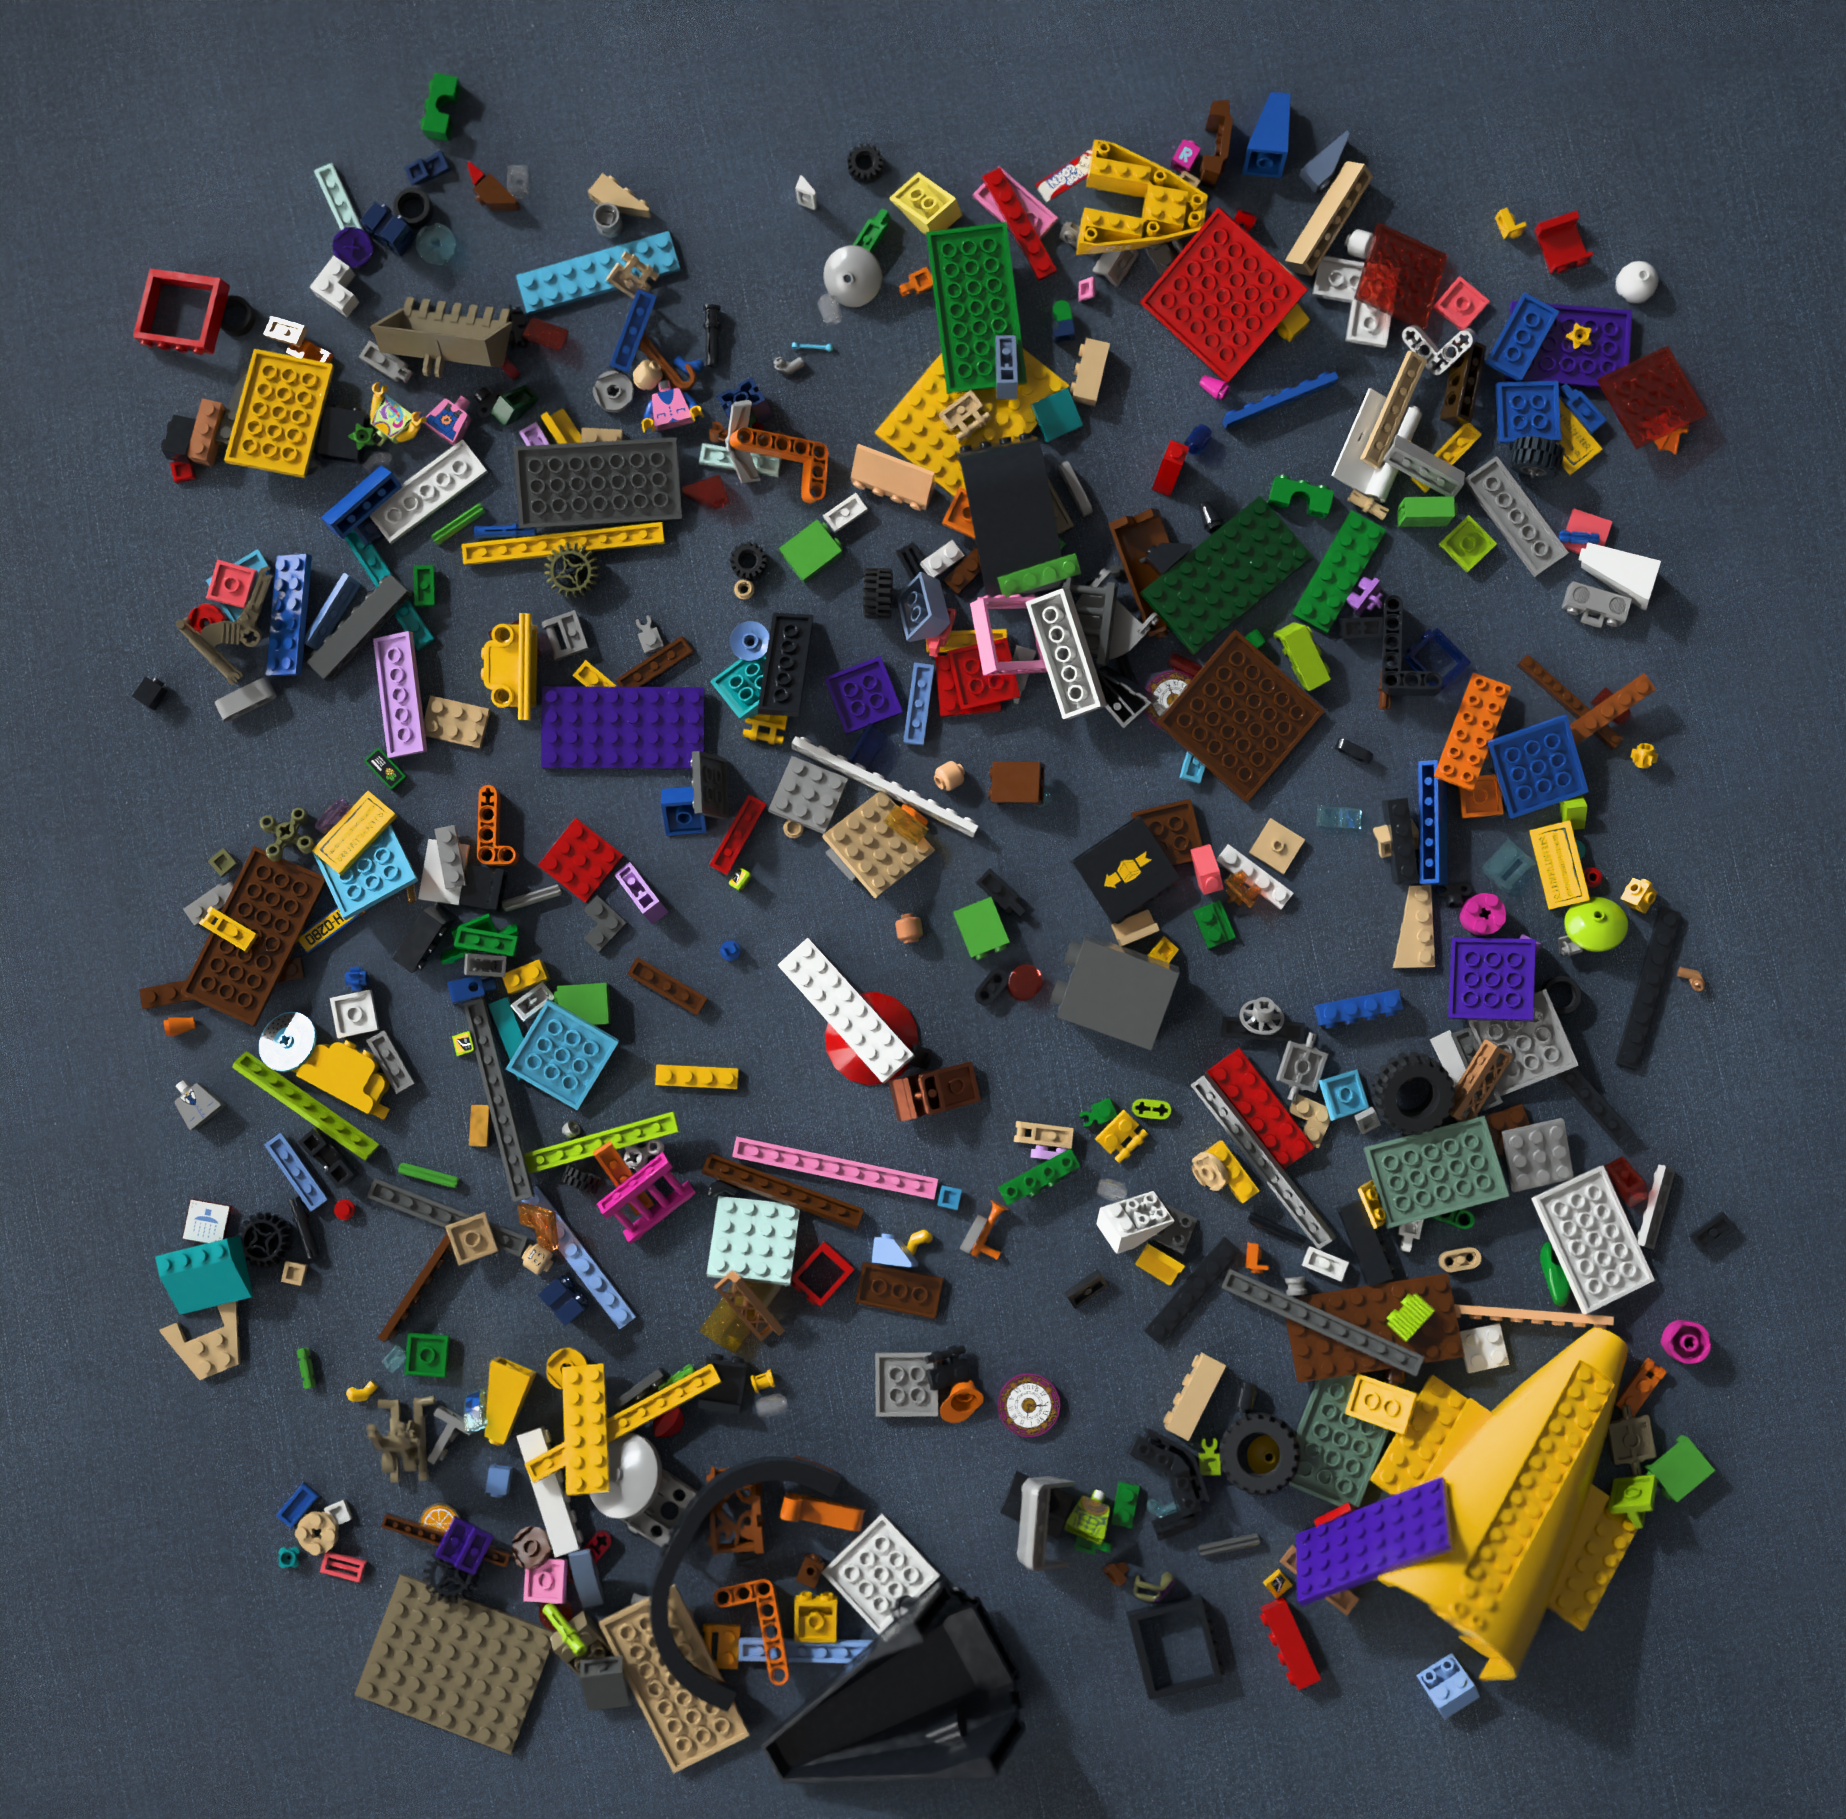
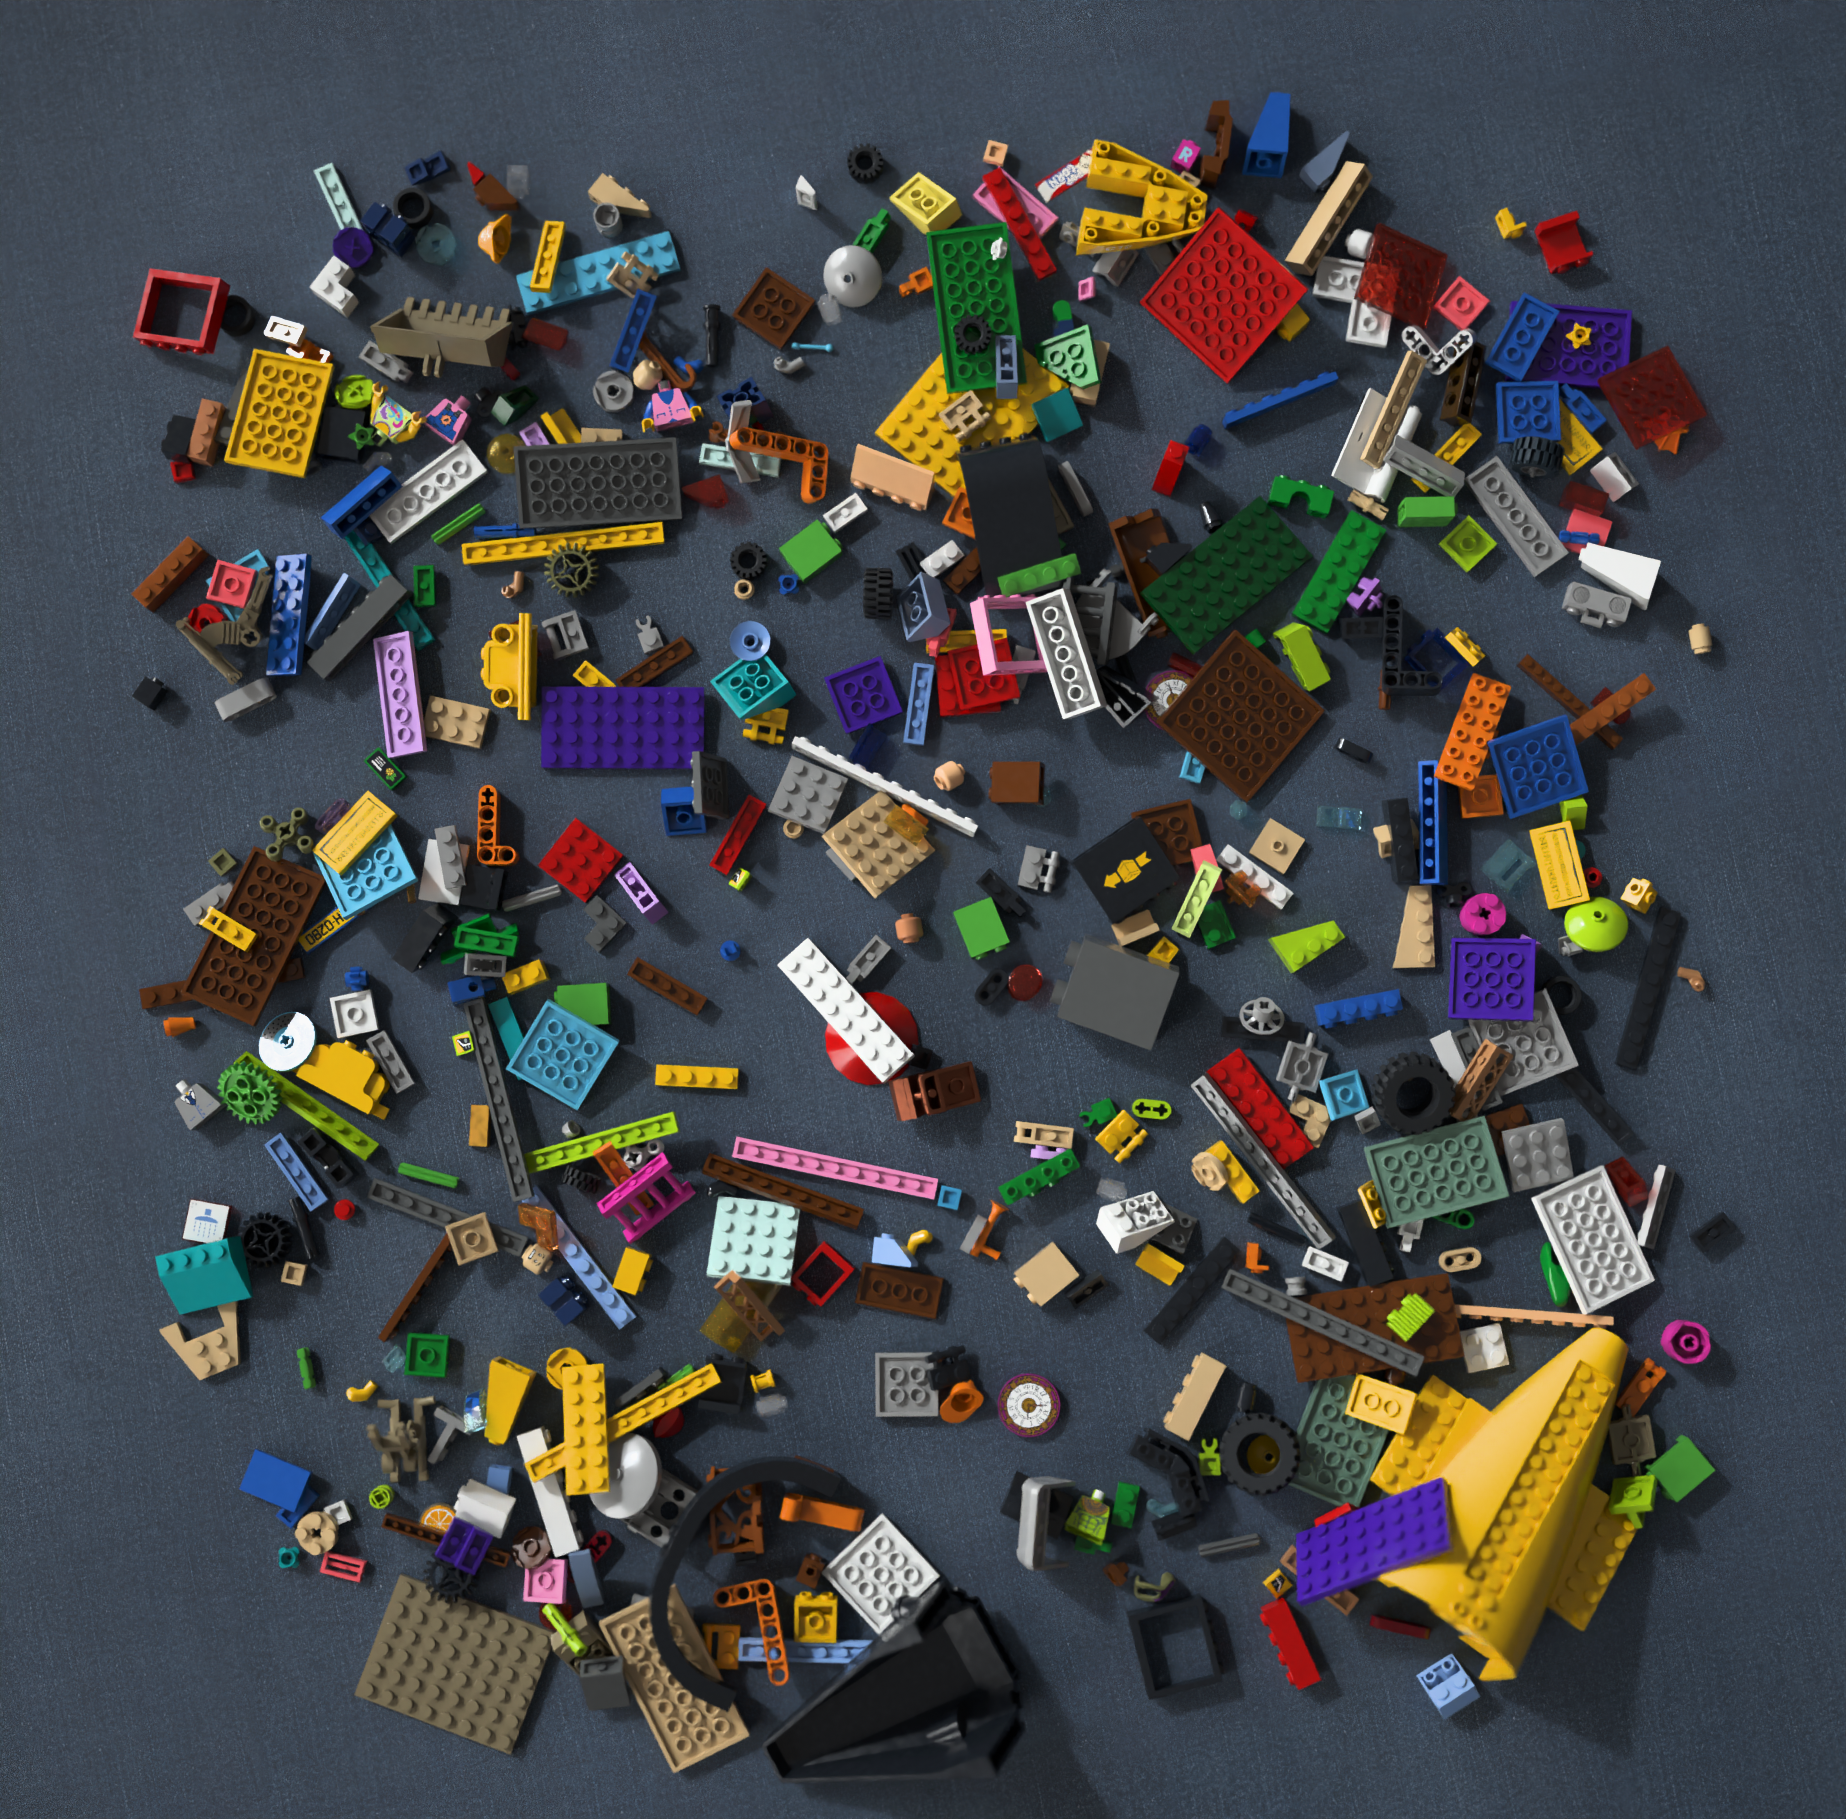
green arch [420,73,462,142] -> none
white slope [511,982,554,1021] -> none
black plate [758,612,814,717] -> none
dark pink cone [1199,375,1230,401] -> none
white cylinder [1616,261,1659,304] -> none
yellow gear [1631,743,1658,768] -> none
none -> dark orange brick [132,536,209,613]
none -> bright green gear [217,1061,283,1125]
none -> blue tile [239,1449,313,1512]
none -> lime tile [334,375,374,409]
none -> lime wheel [369,1484,395,1509]
none -> white brick [454,1479,516,1538]
none -> light orange hat [478,214,511,264]
none -> clear yellow dish [487,434,525,474]
none -> medium nougat arm [502,572,525,598]
none -> yellow plate [530,221,566,293]
none -> yellow brick [612,1246,653,1295]
none -> reddish brown plate [732,267,816,351]
none -> blue plate [778,574,799,595]
none -> light grey hinge [845,935,891,985]
none -> black tyre [955,314,991,355]
none -> light nougat plate [983,140,1008,167]
none -> white plate [991,238,1007,260]
none -> tan brick [1014,1242,1079,1306]
none -> light grey plate [1017,845,1060,893]
none -> plate [1035,324,1102,389]
none -> yellowish green plate [1171,861,1222,938]
none -> clear light blue plate [1230,800,1247,820]
none -> lime wedge [1268,920,1345,973]
none -> dark red beam [1370,1614,1432,1639]
none -> yellow plate [1445,627,1485,667]
none -> clear red brick [1558,481,1610,517]
none -> light grey panel [1590,452,1639,502]
none -> tan brick [1688,623,1713,654]

